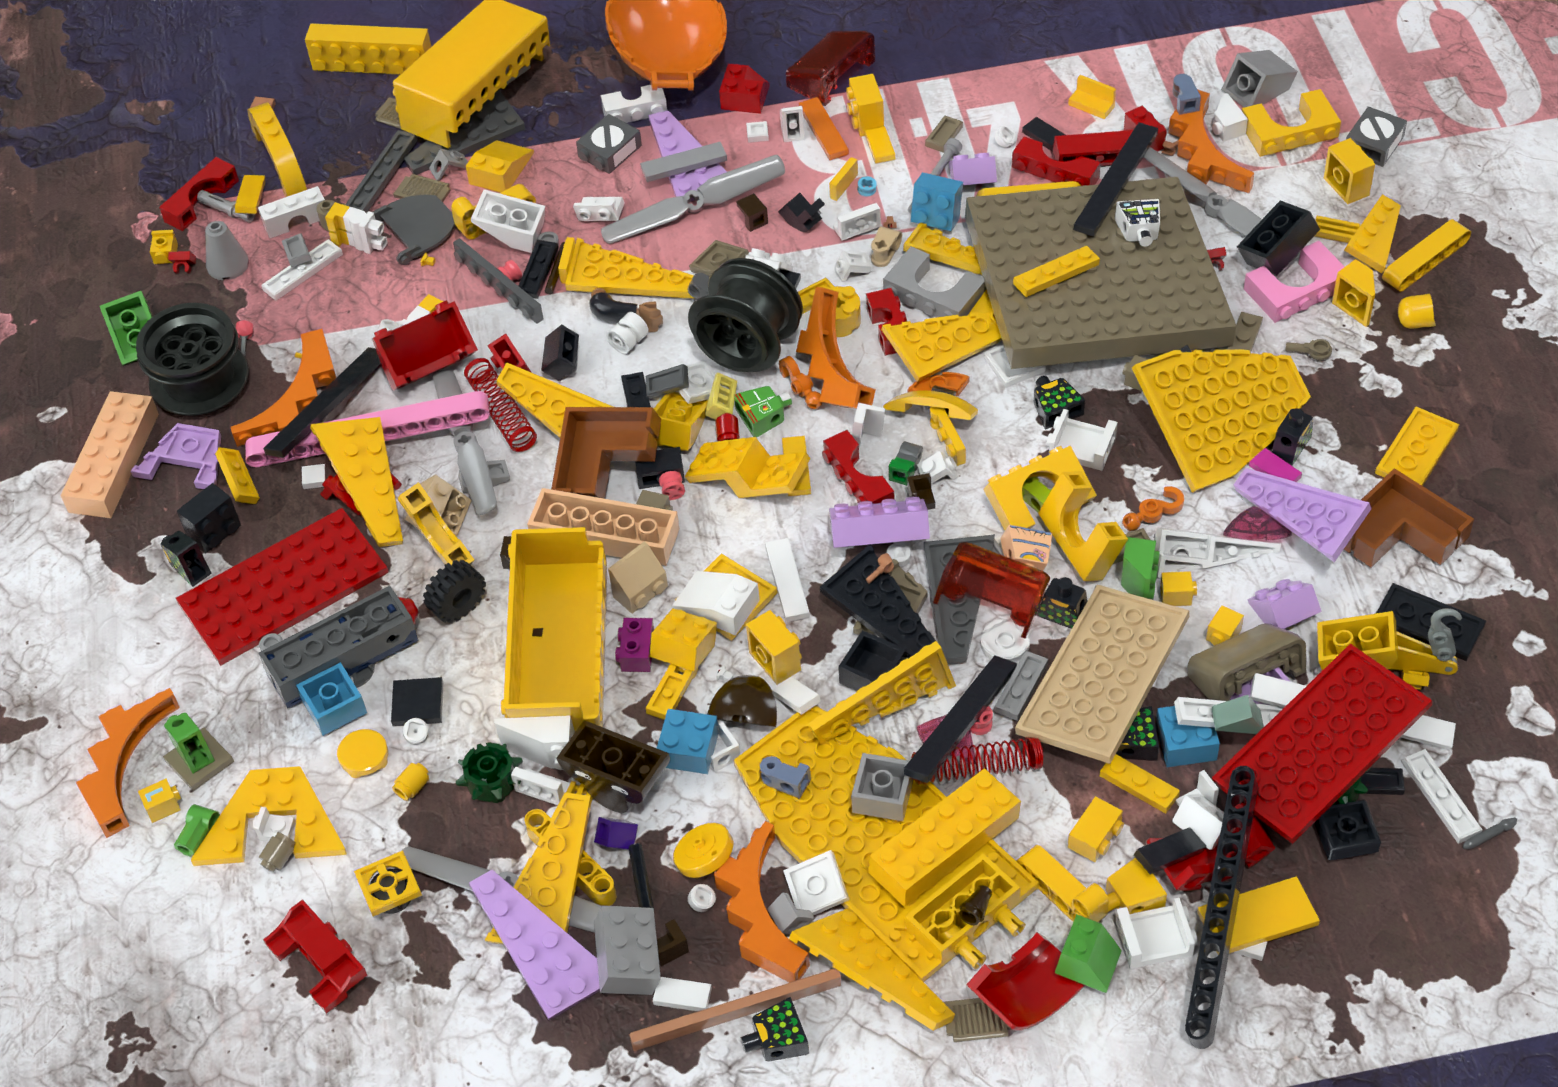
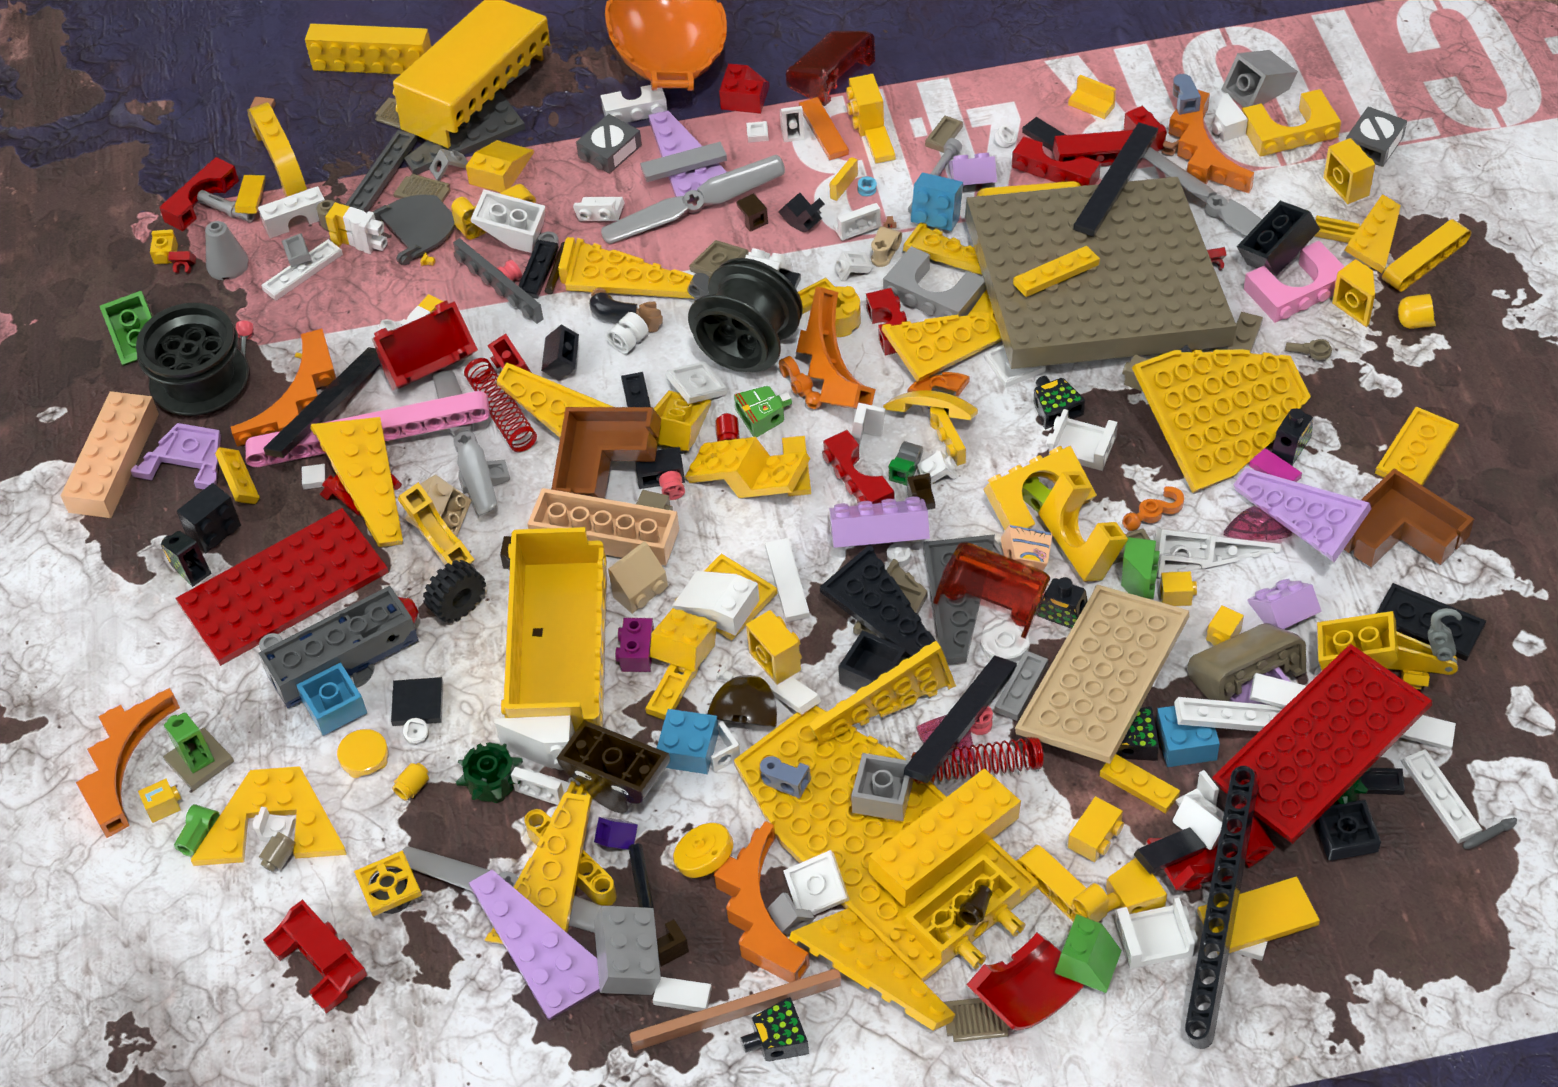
dark grey tile [646,364,689,399] -> none
white tile [688,884,716,912] -> none
light yellow slope [705,372,737,420] -> none
nougat hand [865,553,894,584] -> none
white torso [1115,199,1160,246] -> none
sand green slope [1211,695,1264,734] -> none

